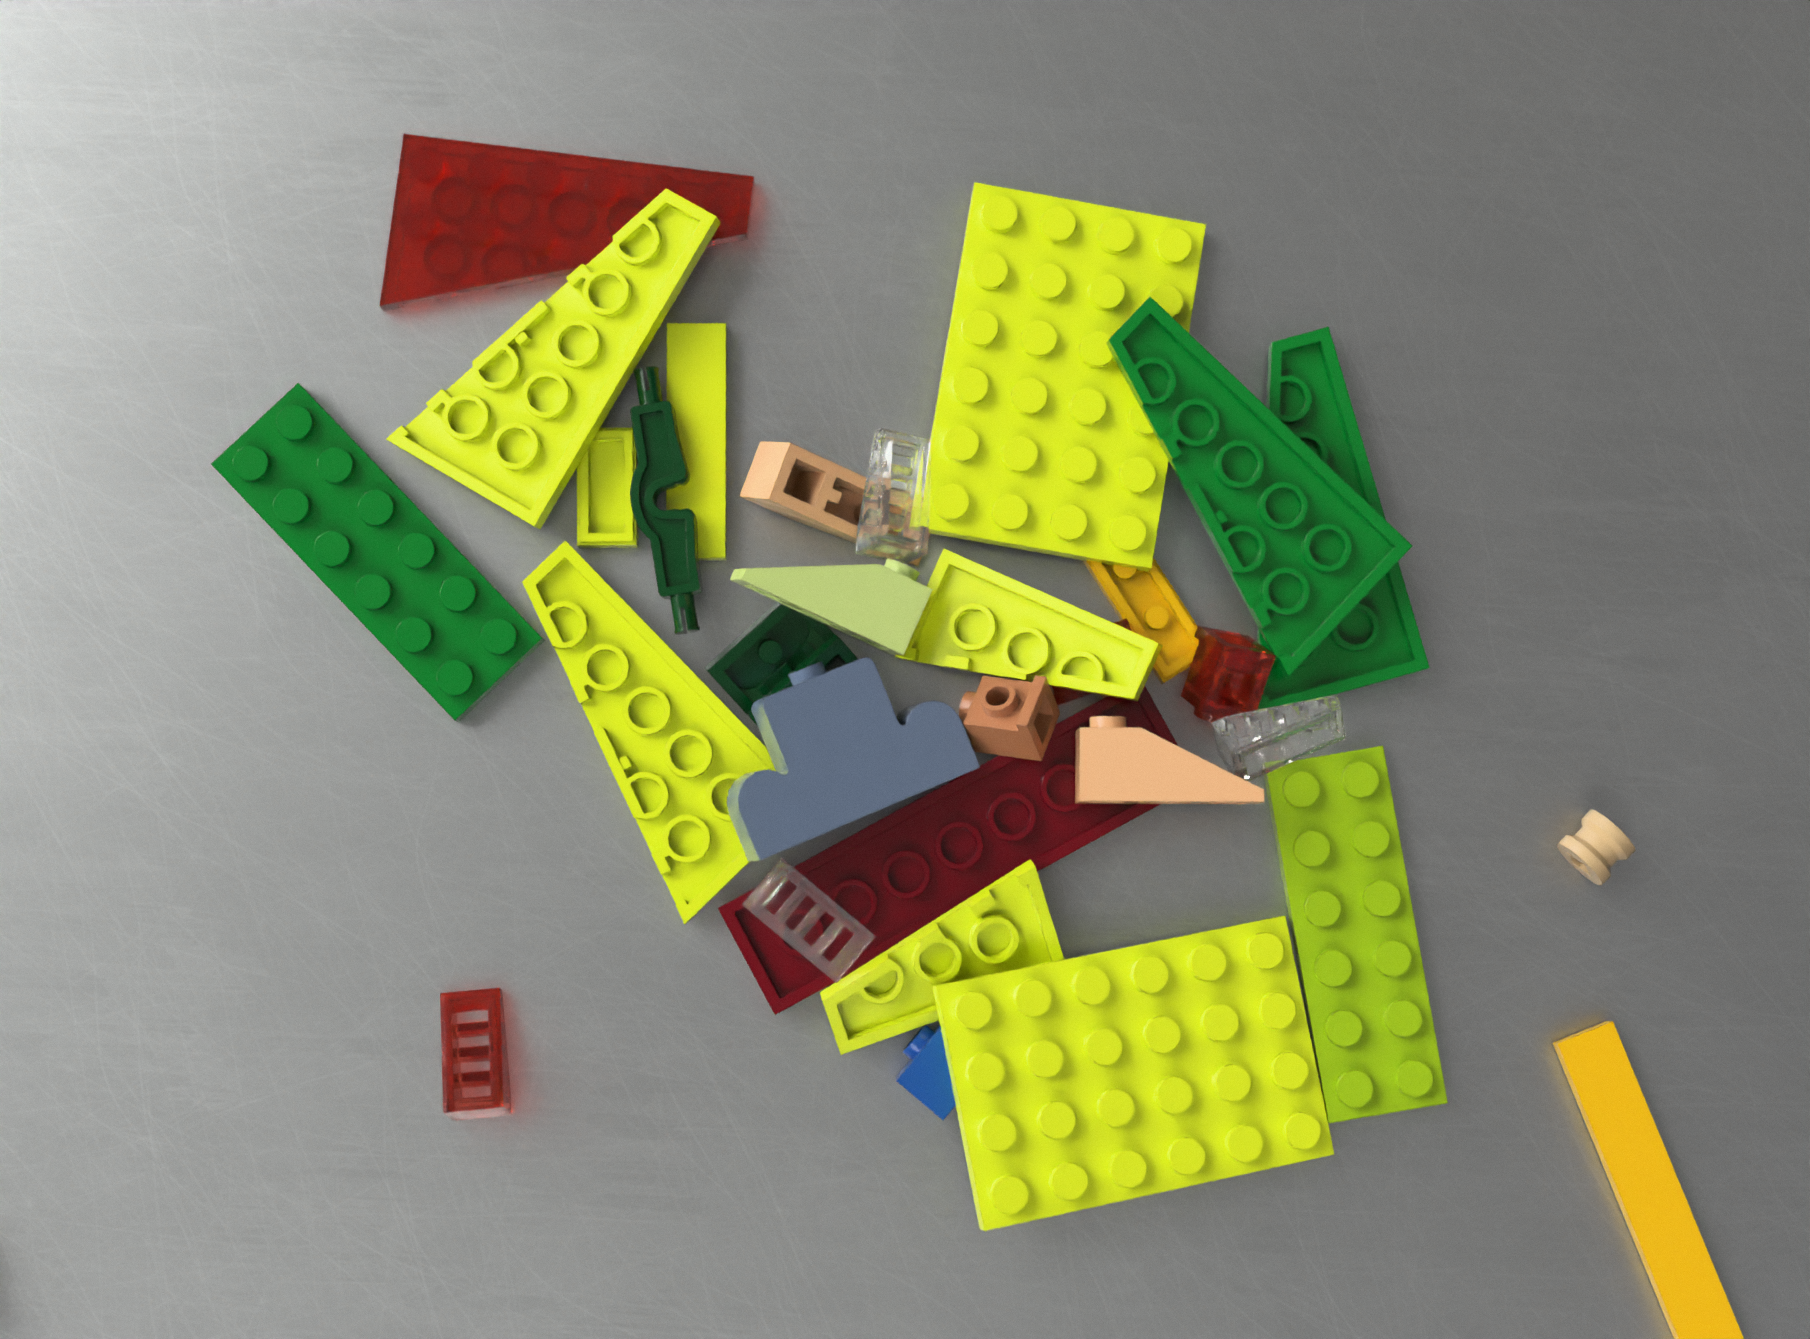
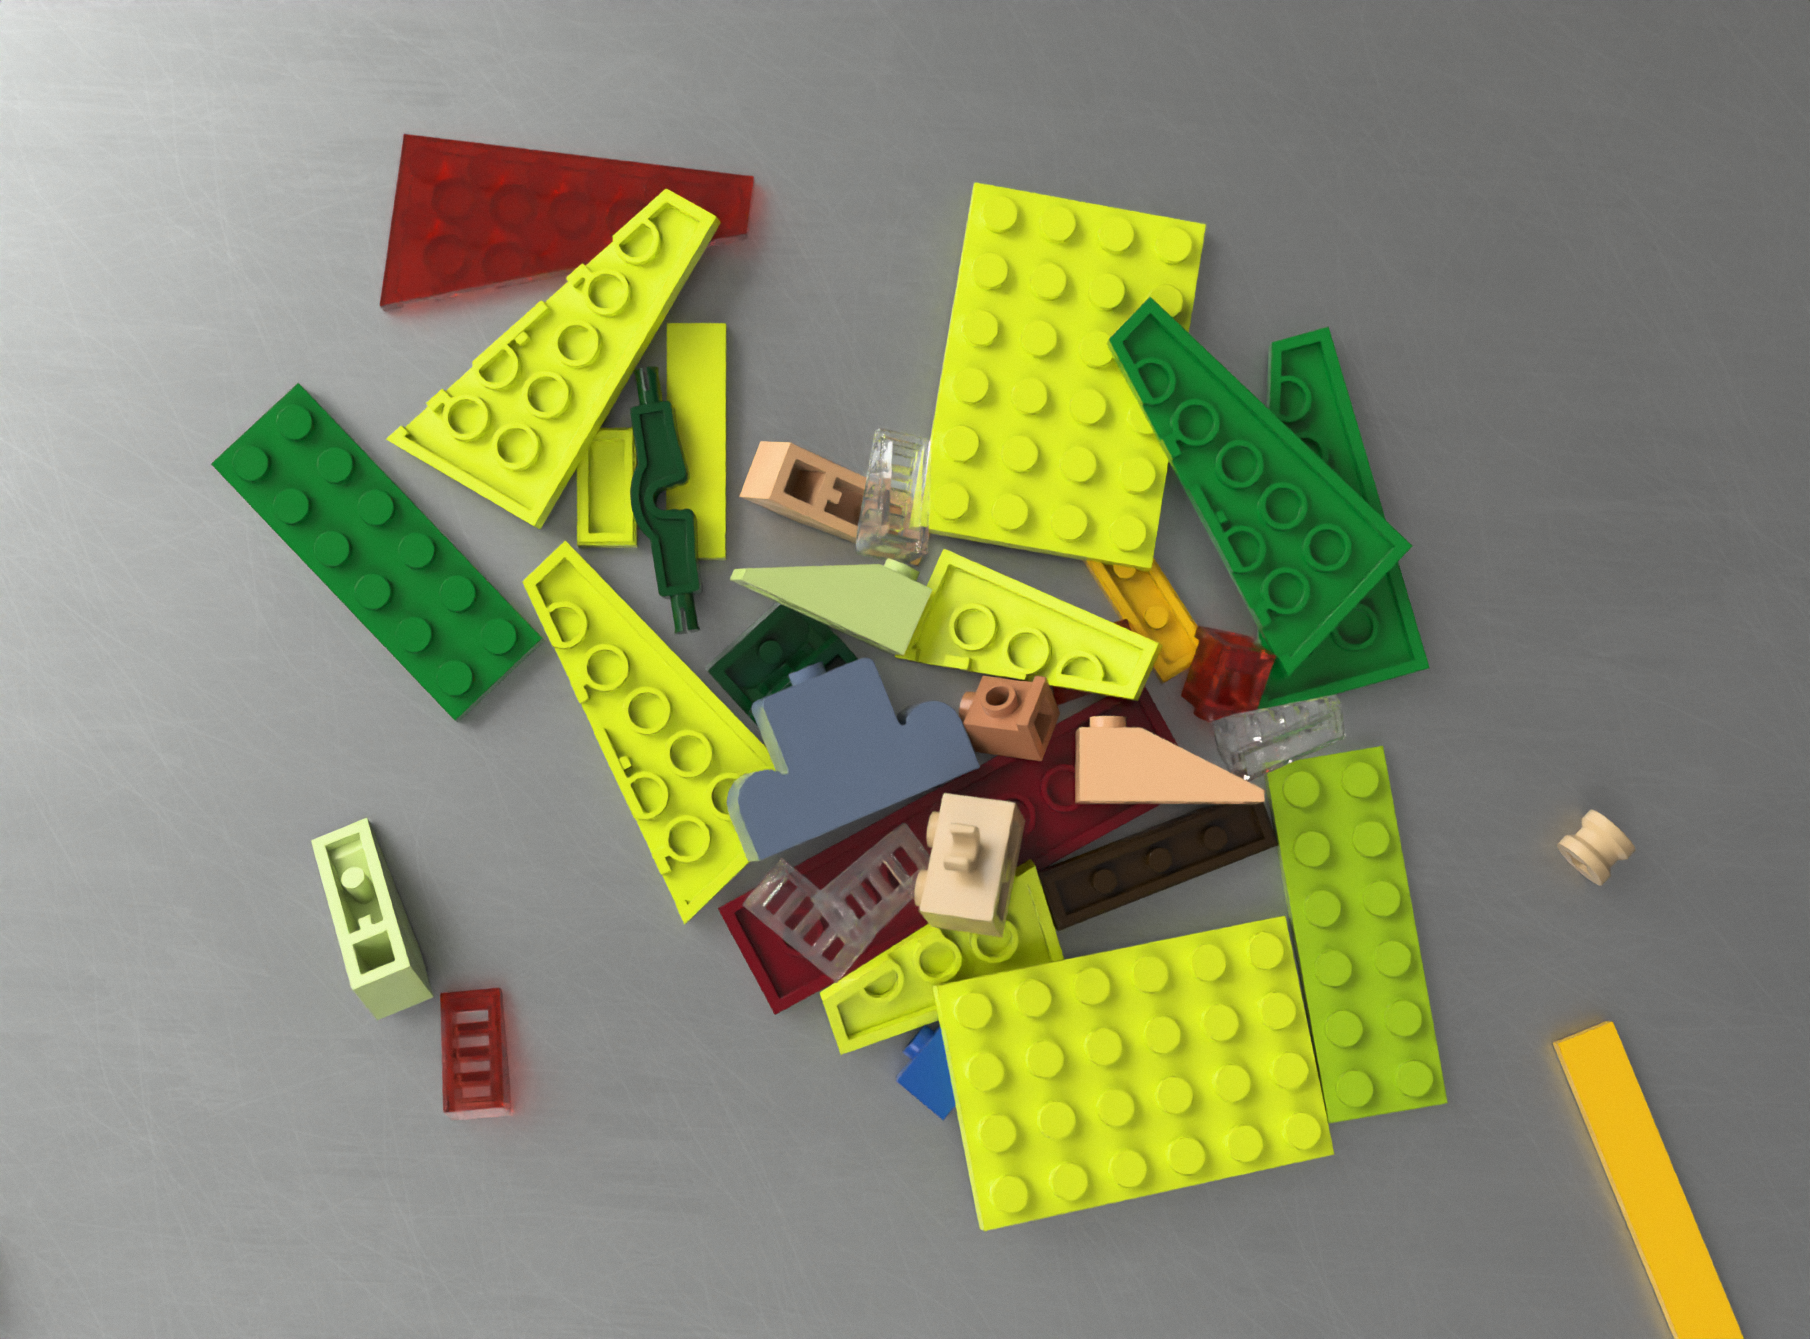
none -> yellowish green slope [311,818,434,1020]
none -> clear slope [811,823,930,949]
none -> tan brick [914,793,1025,938]
none -> dark brown tile [1037,802,1278,931]

